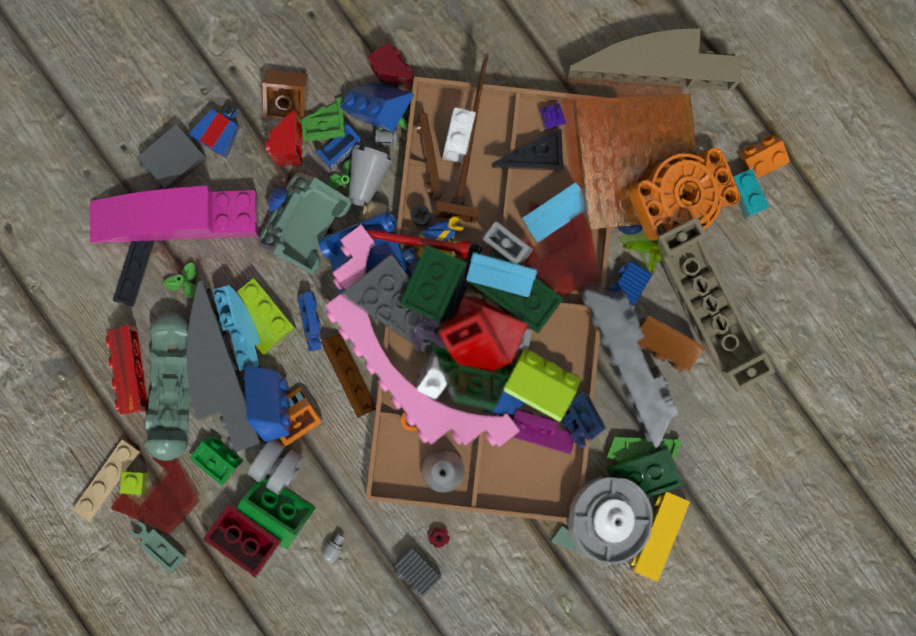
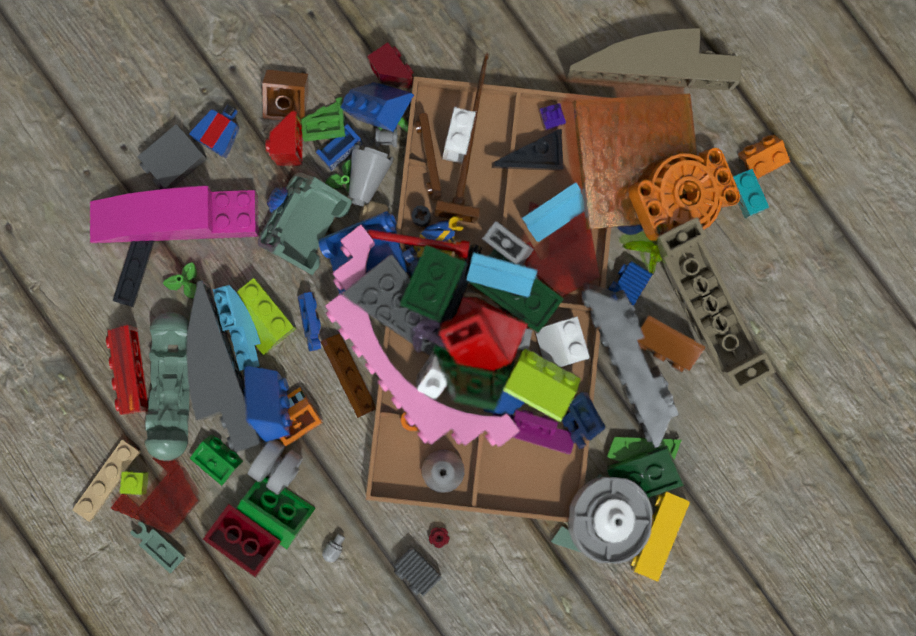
none -> white slope [535,317,590,367]

